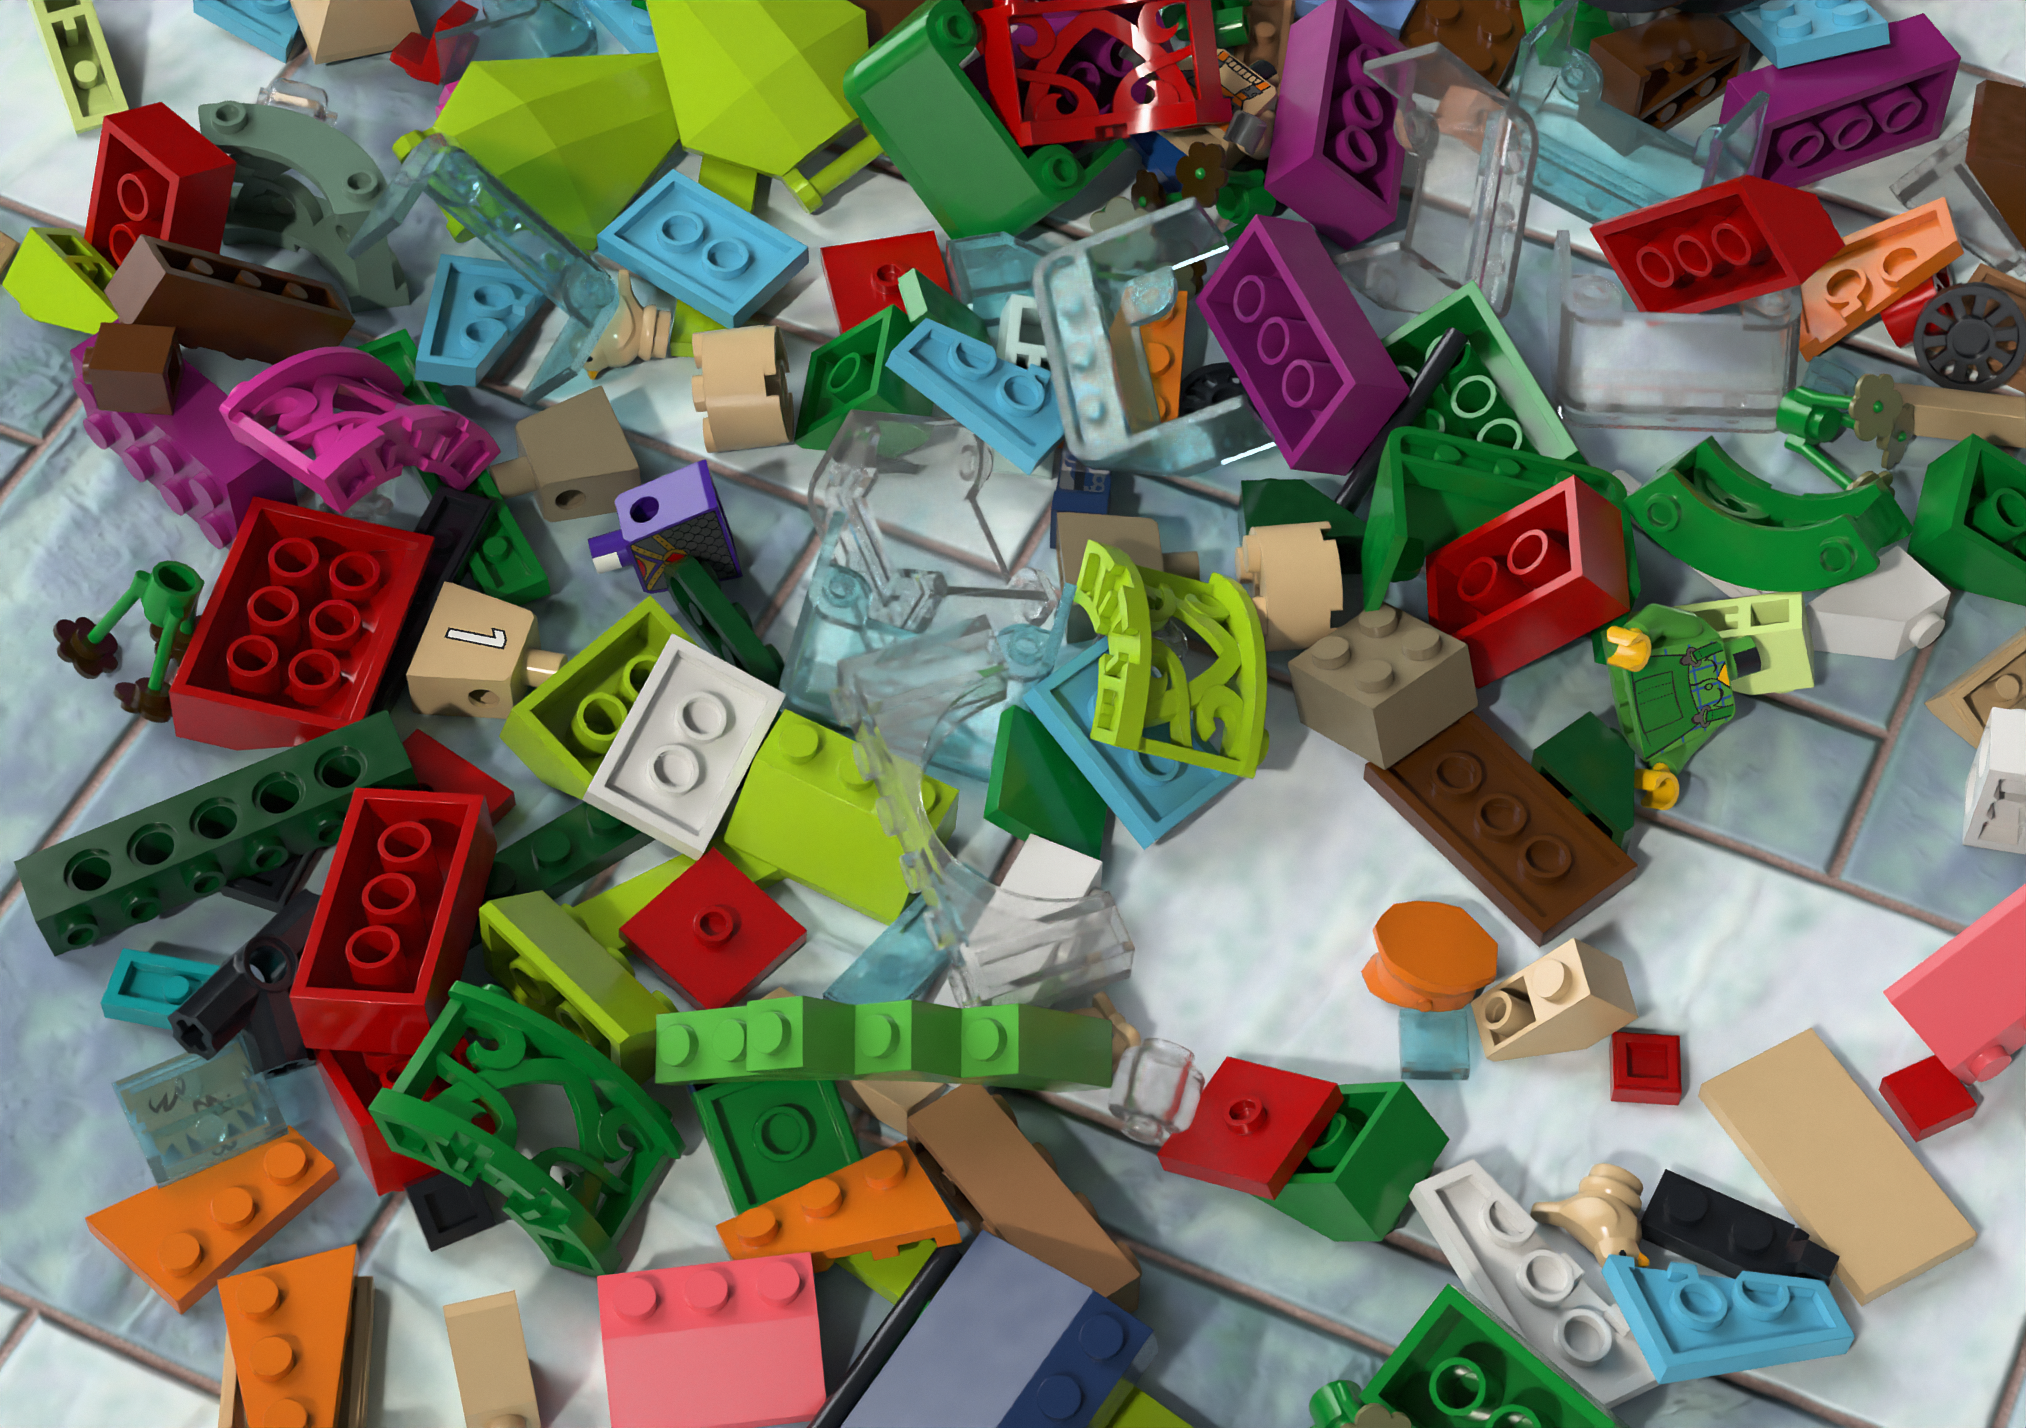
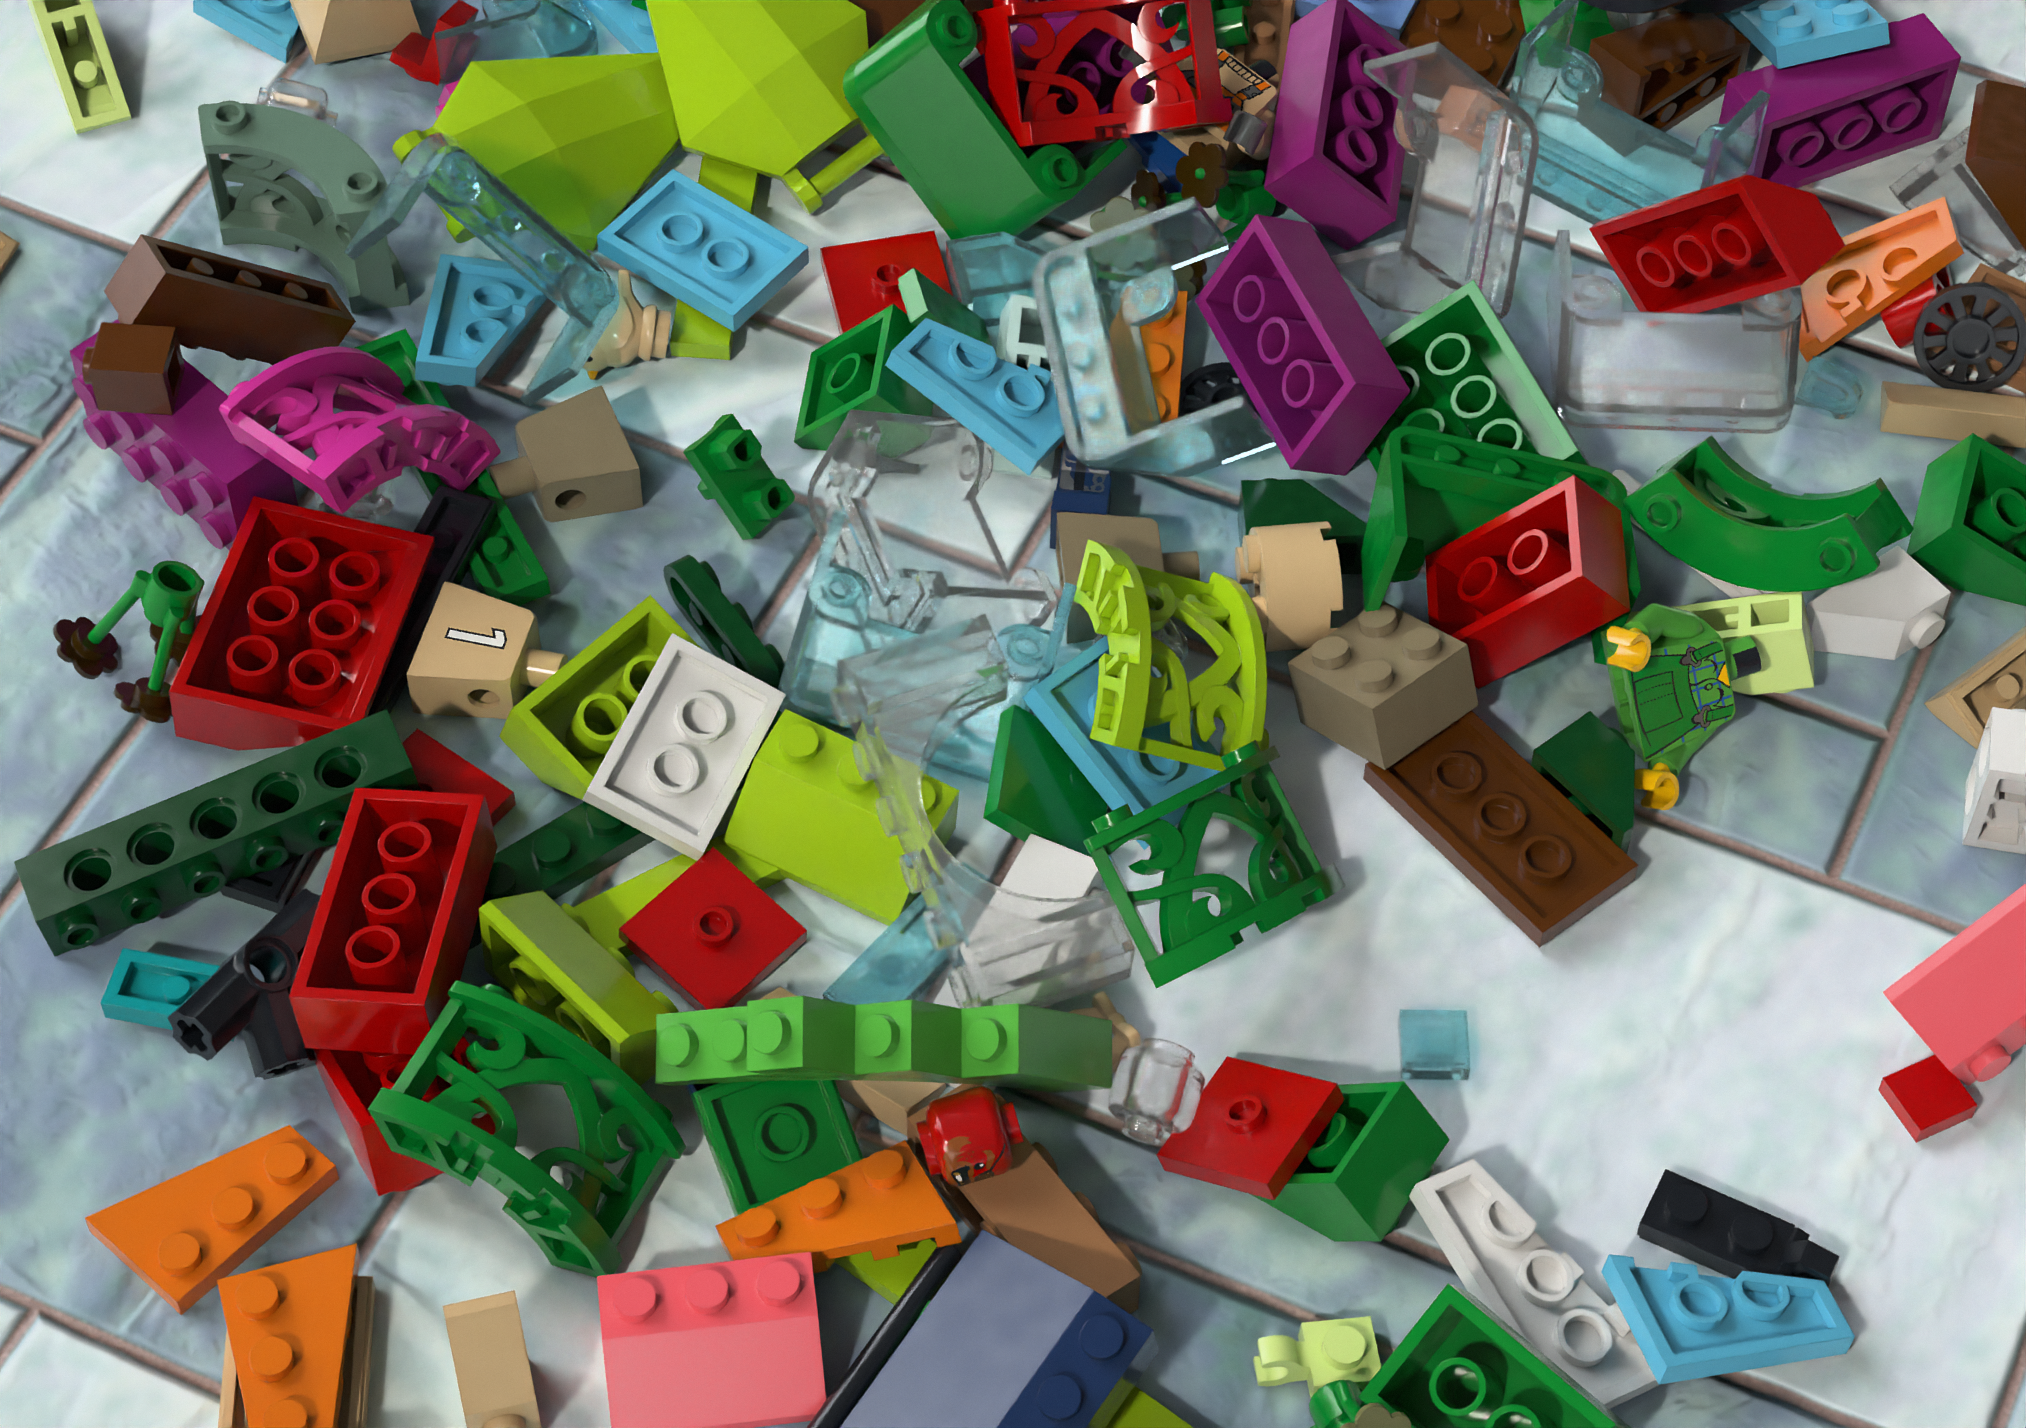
lime slope [2,227,118,335] -> none
red brick [84,102,237,271] -> none
clear light blue slope [111,1031,289,1189] -> none
black plate [402,1169,496,1252] -> none
torso [588,459,743,594] -> none
tan brick [691,325,794,453] -> none
black bar [1334,327,1468,514] -> none
orange hat [1361,901,1498,1013] -> none
tan slope [1470,938,1639,1062] -> none
tan animal [1530,1163,1650,1269] -> none
red tile [1609,1031,1682,1106] -> none
tan tile [1698,1028,1978,1307] -> none
plant [1776,374,1914,497] -> none
none -> green hips [683,414,795,540]
none -> red head [916,1086,1024,1187]
none -> green fence [1083,740,1346,989]
none -> yellowish green plate [1253,1316,1381,1399]

